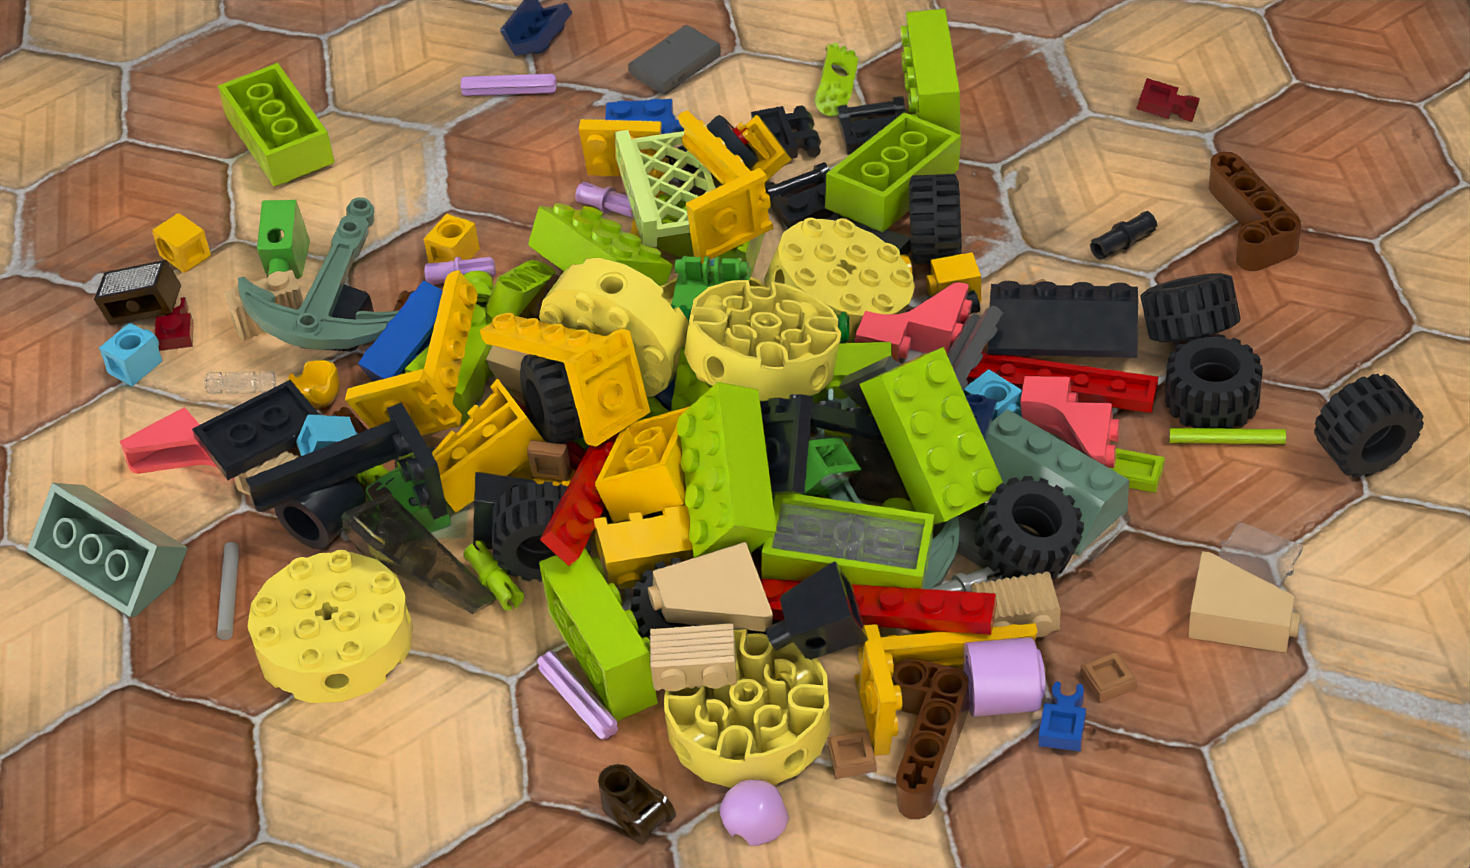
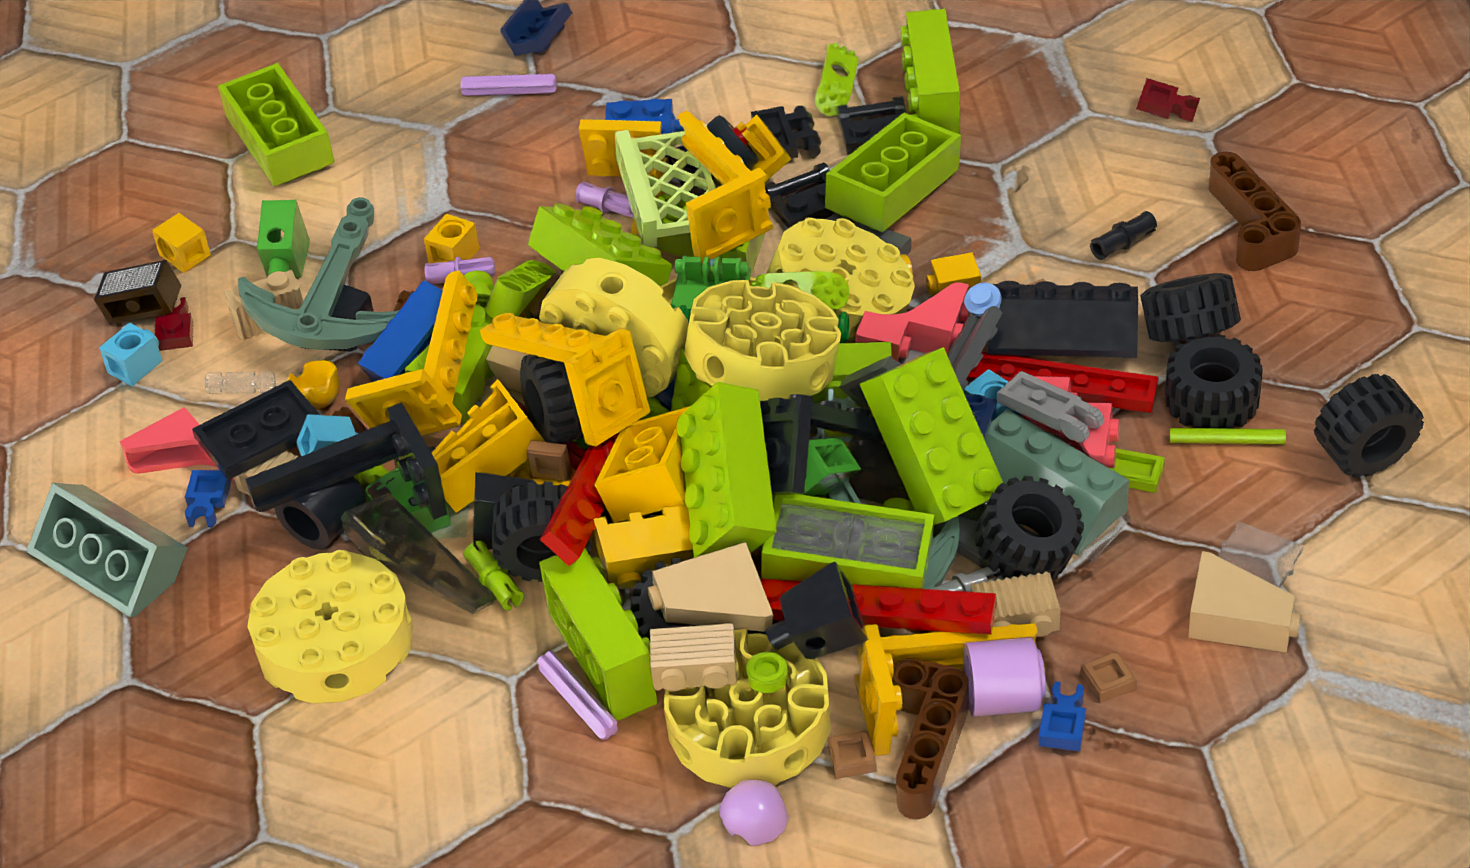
light grey bar [217,542,239,640] -> none
dark brown piece [598,764,676,845] -> none
dark grey piece [628,25,721,95] -> none
black tyre [909,174,962,264] -> none
none -> blue plate [185,470,232,527]
none -> lime tile [746,652,788,693]
none -> lime piece [751,271,849,310]
none -> light blue plate [964,283,1001,317]
none -> light grey hinge [997,371,1105,443]

